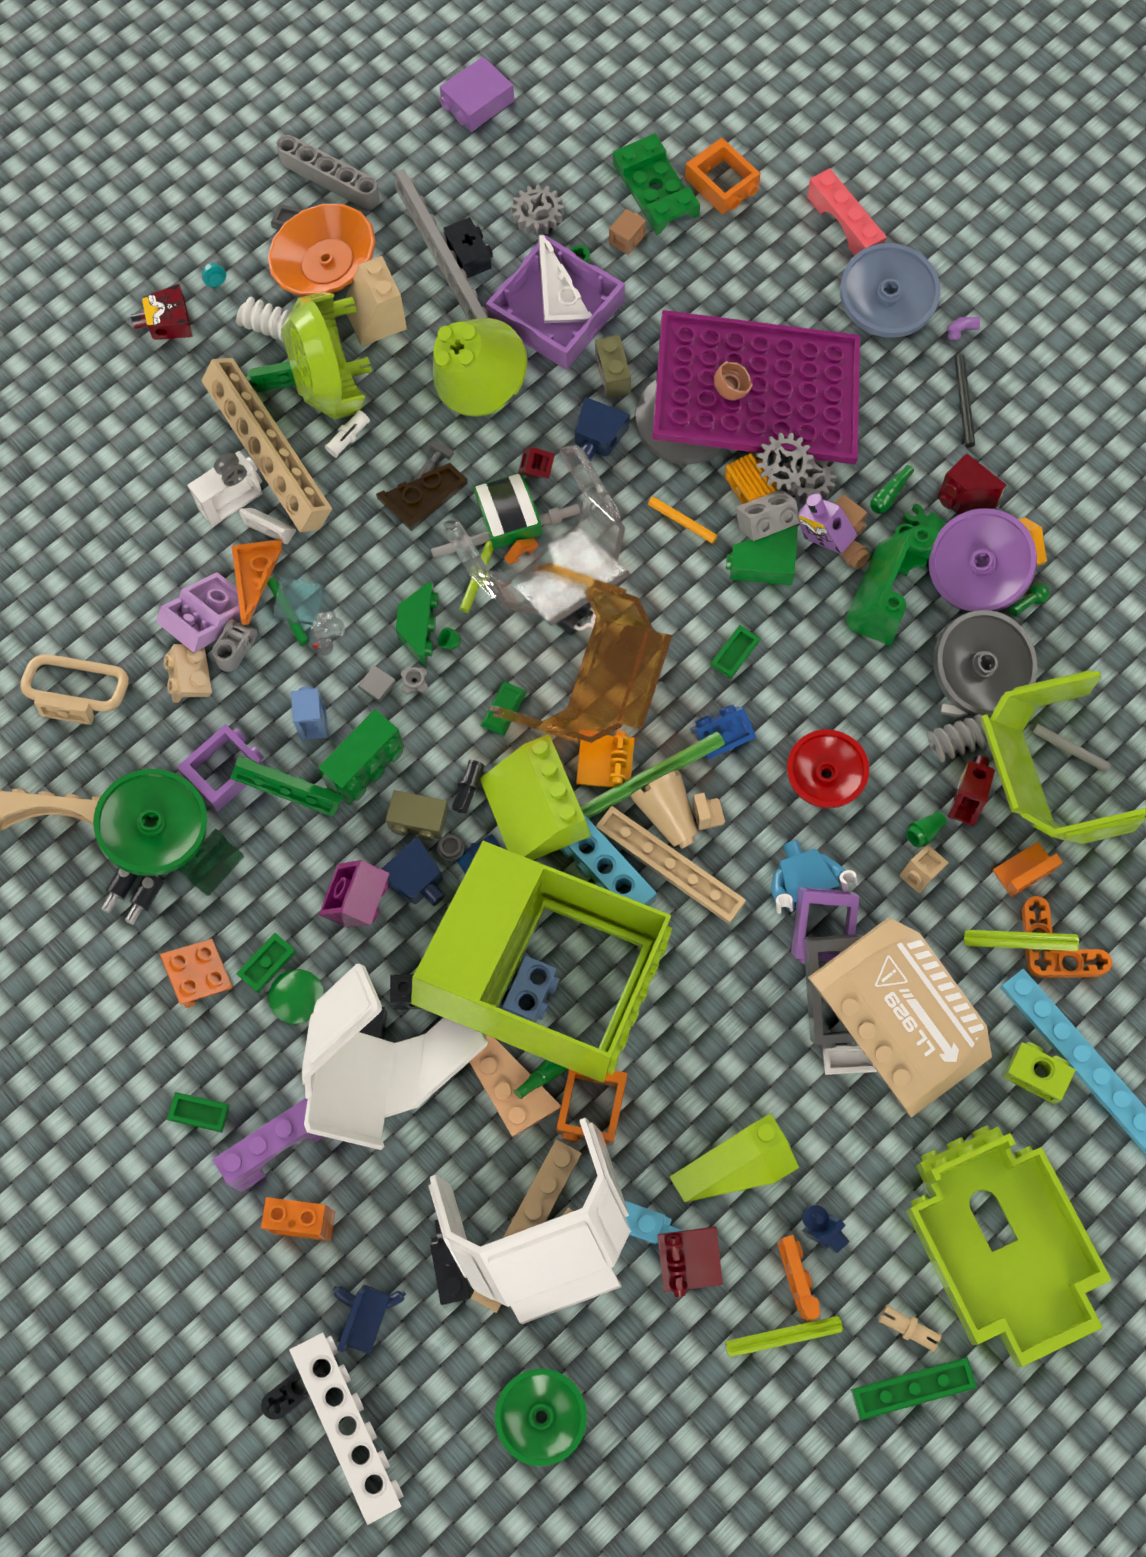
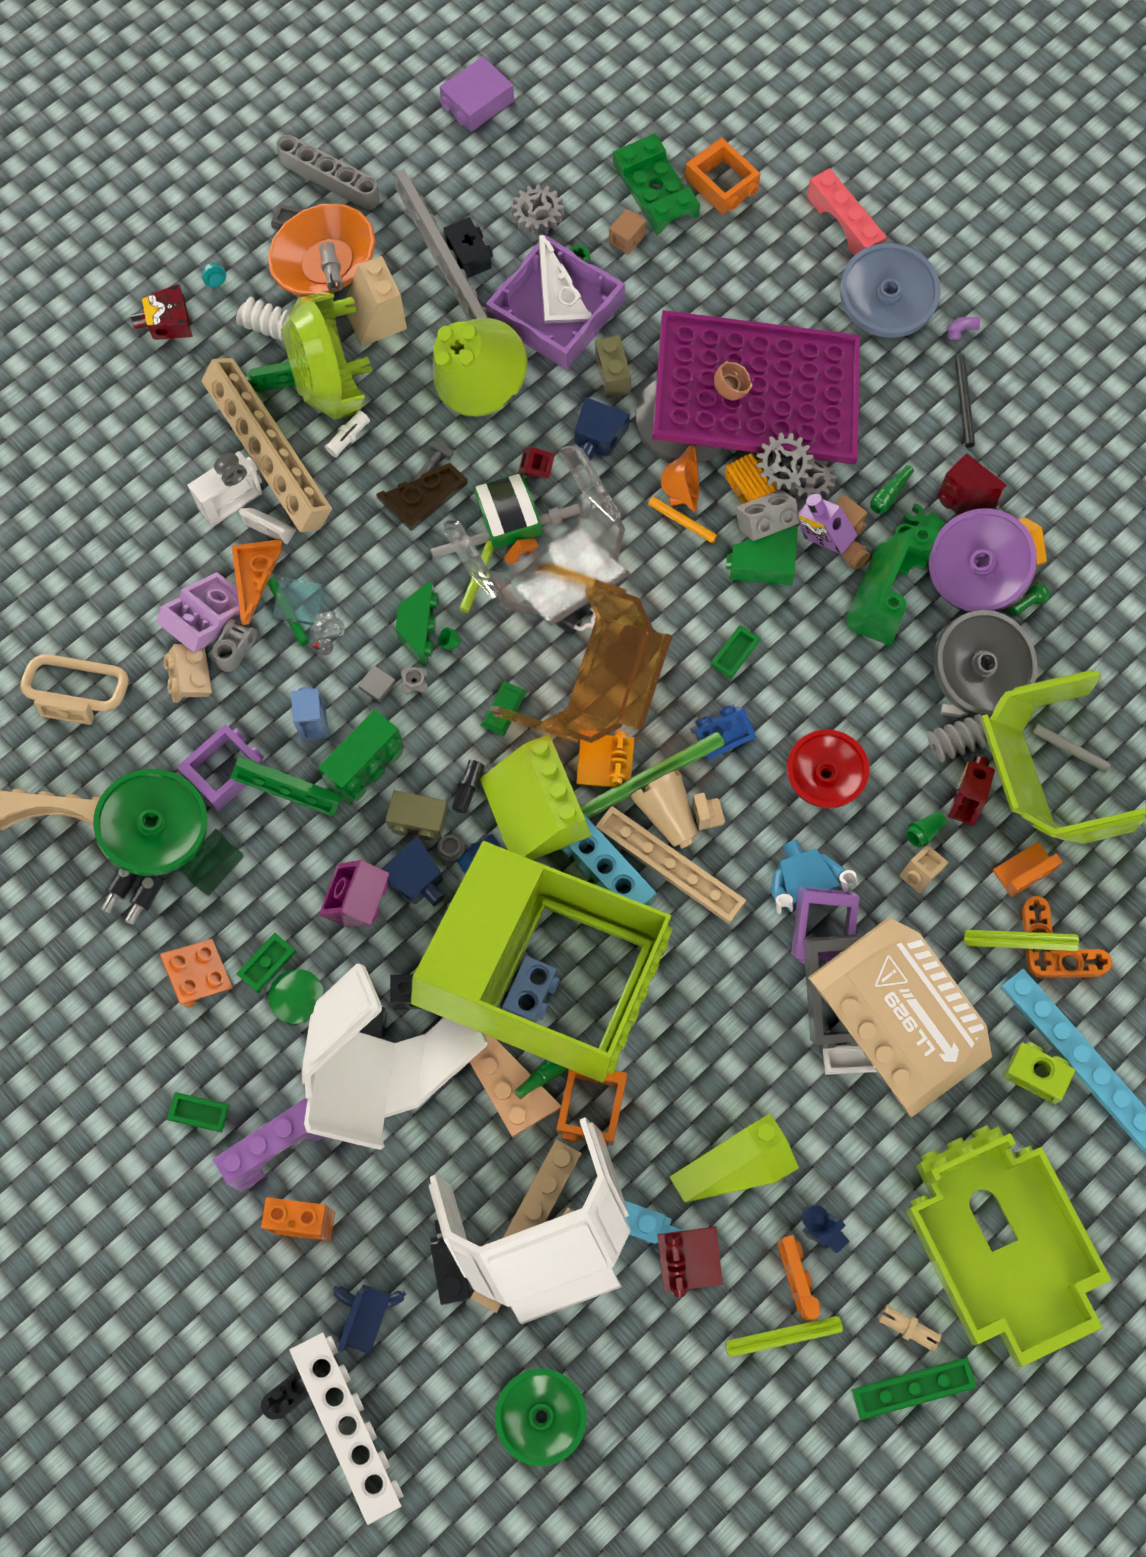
none -> light grey pin [319,242,343,291]
none -> orange hat [661,445,699,512]

